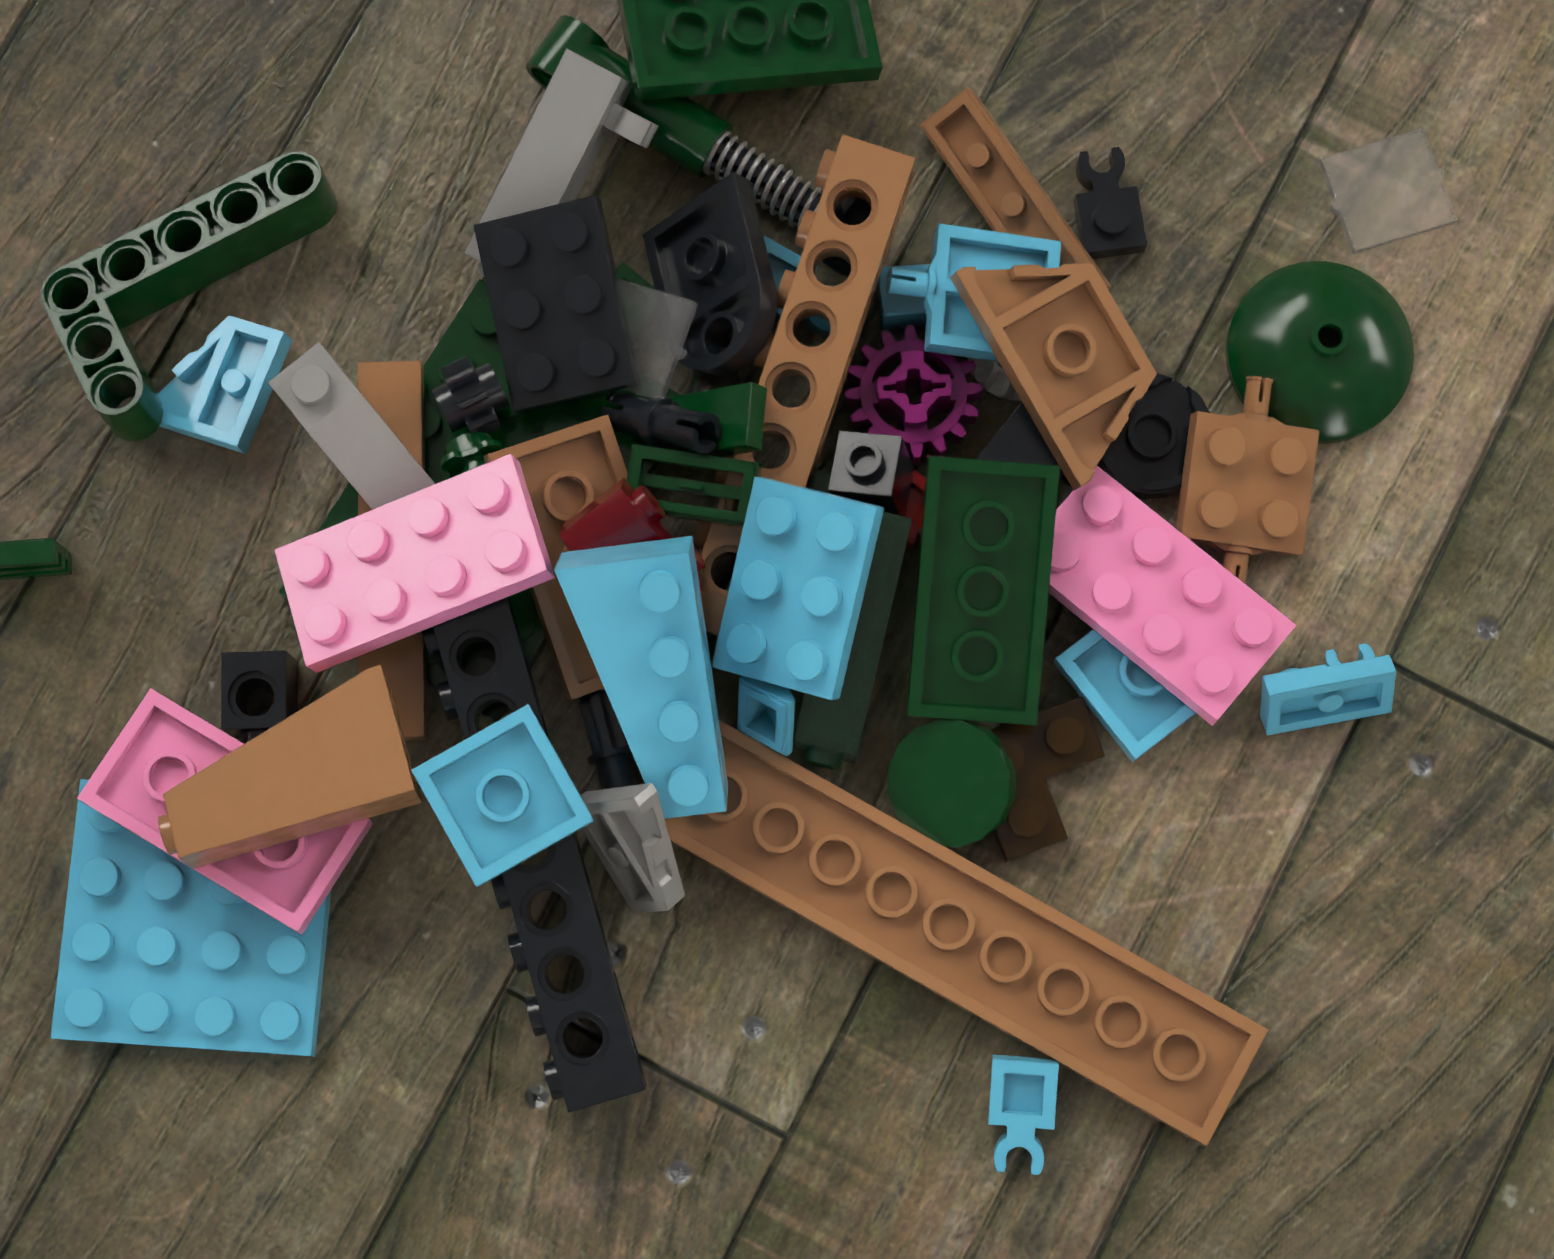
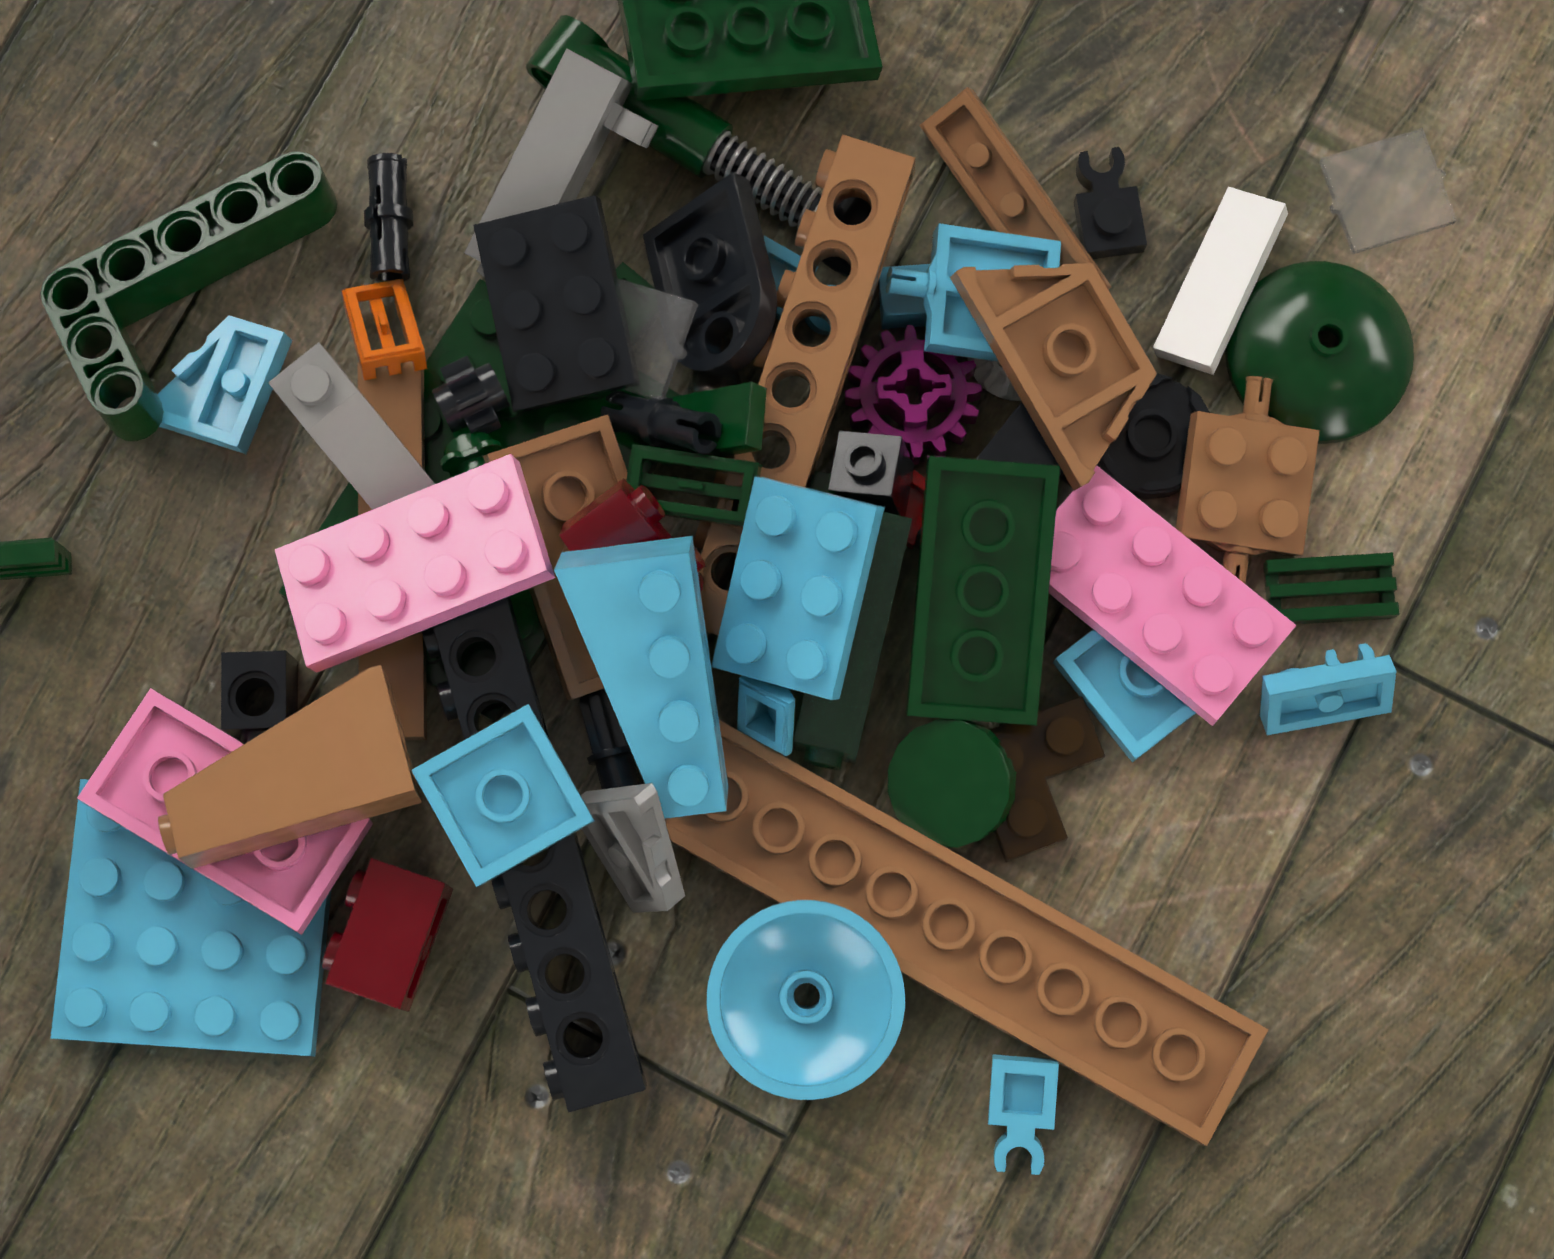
none -> dark red brick [322,858,453,1012]
none -> orange tile [342,279,427,380]
none -> black pin [364,153,413,283]
none -> medium azure dish [707,900,905,1100]
none -> white tile [1153,187,1288,375]
none -> dark green tile [1263,552,1400,625]

